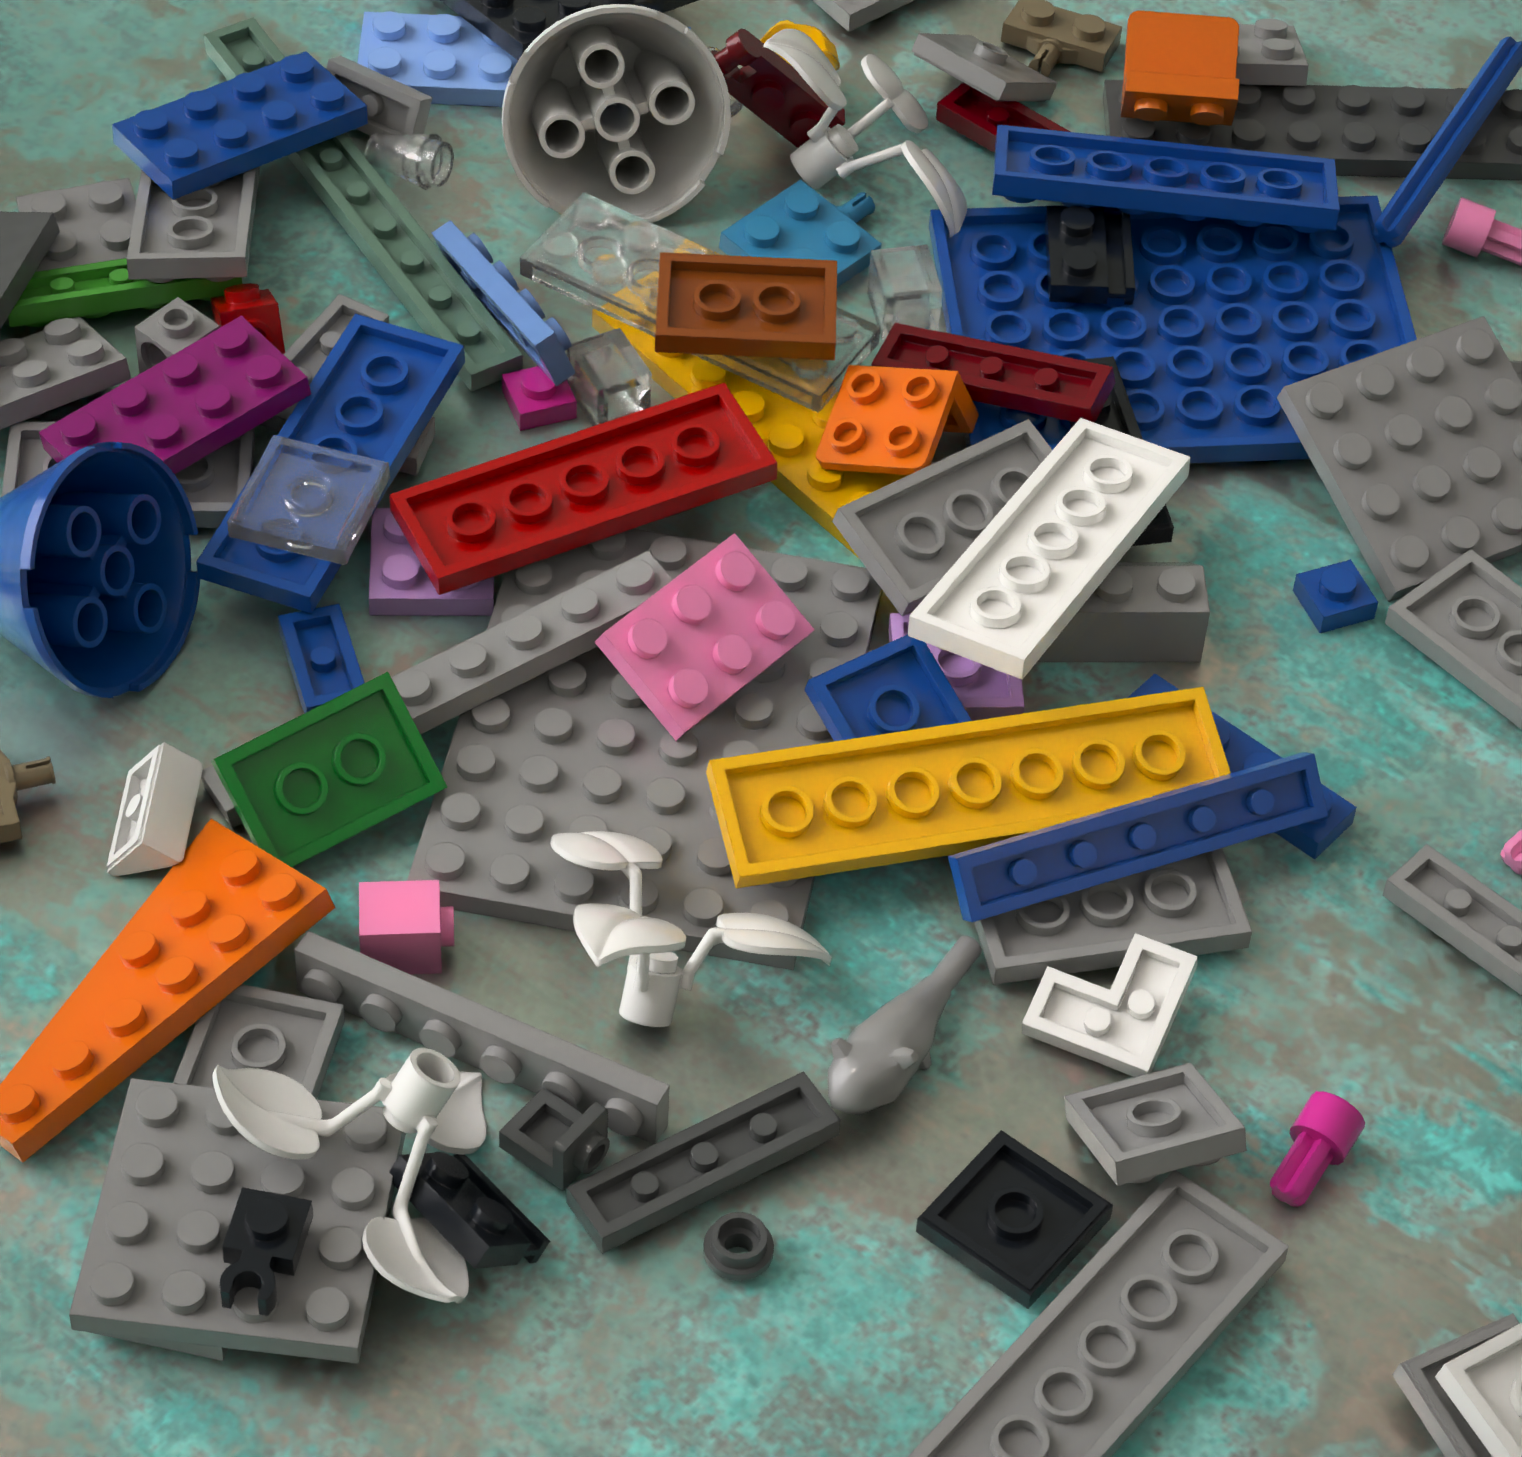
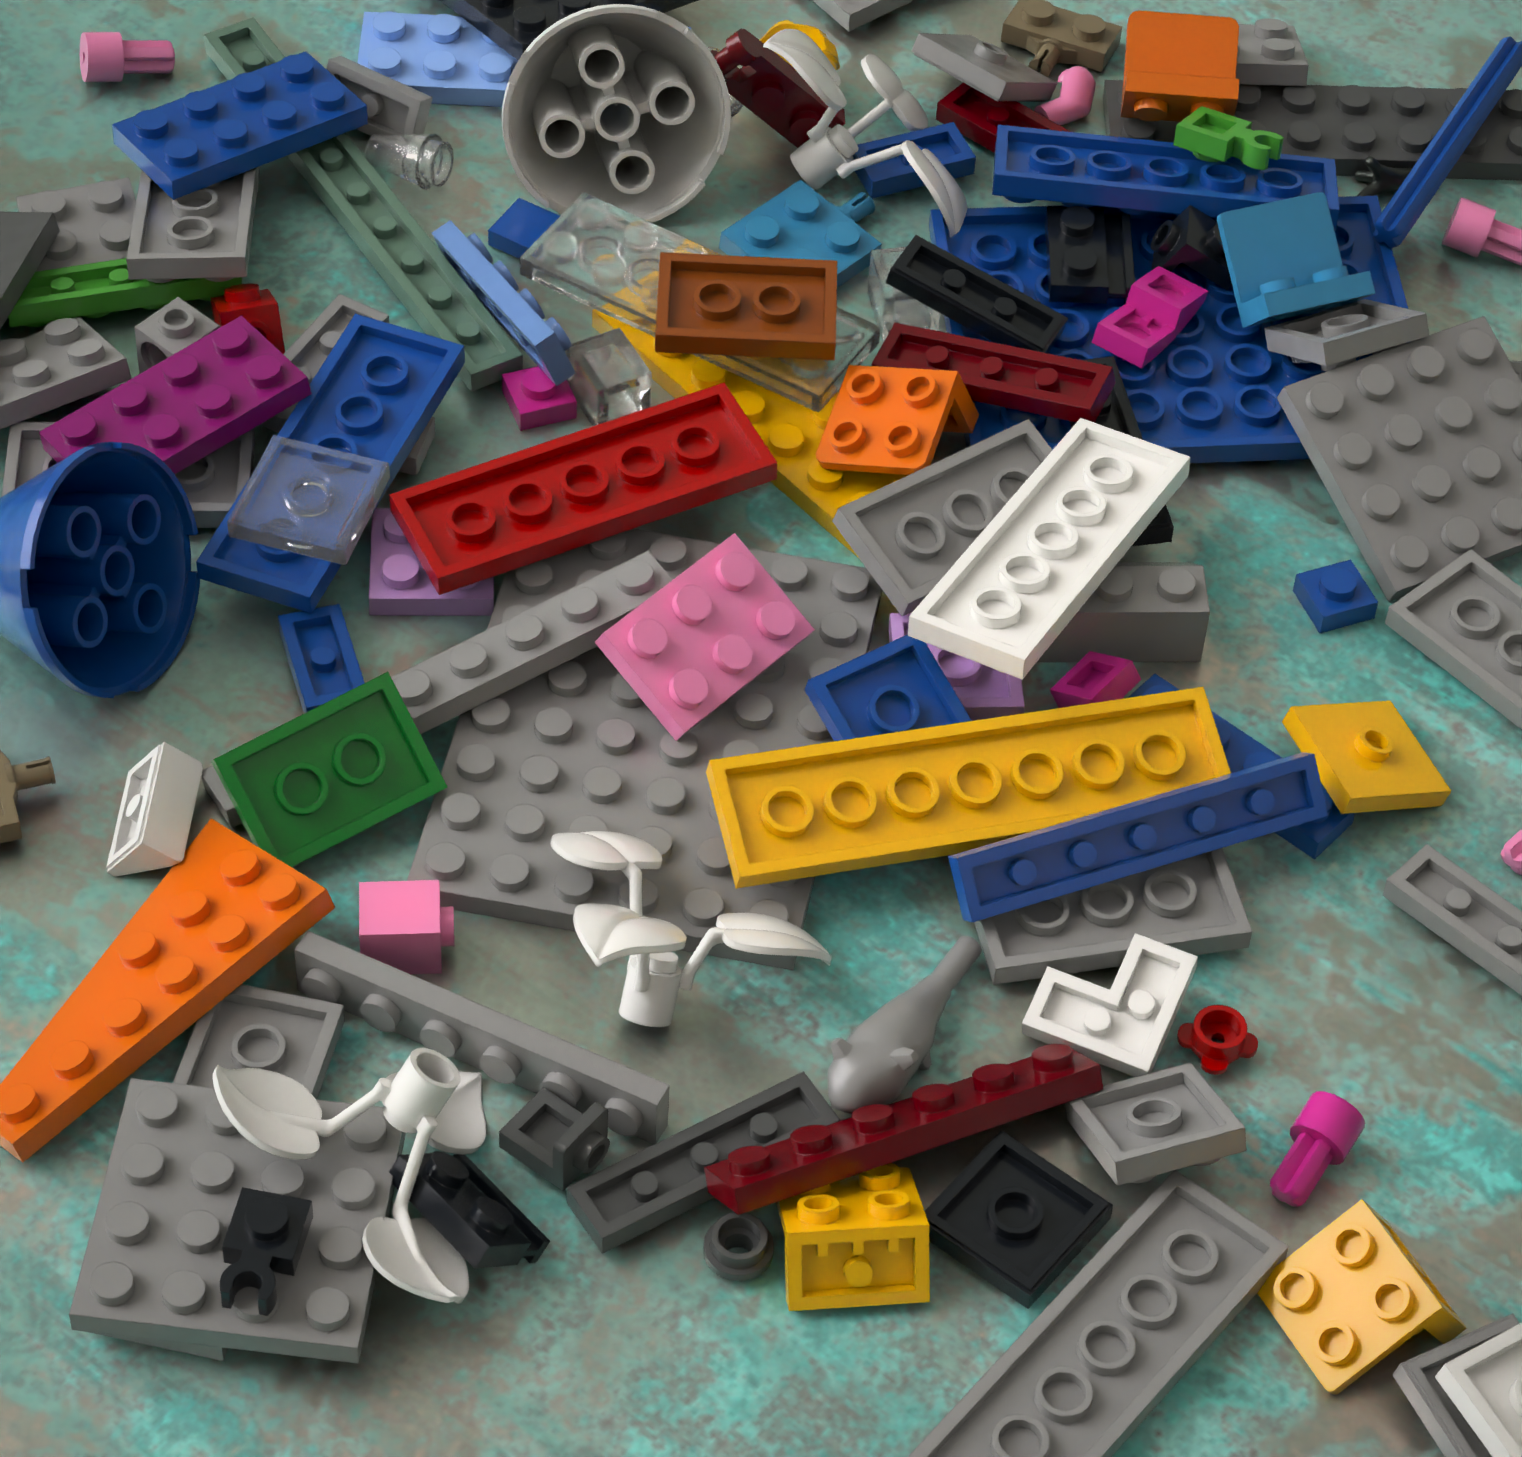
none -> bright pink piece [79,32,175,82]
none -> blue tile [488,198,567,266]
none -> dark red plate [704,1044,1103,1215]
none -> yellow bracket [776,1163,930,1311]
none -> blue plate [852,122,976,199]
none -> black tile [885,235,1068,353]
none -> bright pink arm [1035,66,1096,126]
none -> dark pink plate [1050,651,1141,708]
none -> dark pink slope [1092,266,1208,369]
none -> black bracket [1151,205,1232,290]
none -> bright green plate [1173,106,1284,170]
none -> red plate [1177,1005,1258,1075]
none -> dark azure bracket [1216,192,1375,328]
none -> yellow bracket [1257,1199,1467,1395]
none -> light grey plate [1264,299,1429,371]
none -> yellow plate [1282,700,1451,814]
none -> pearl dark grey bar [1355,156,1412,196]

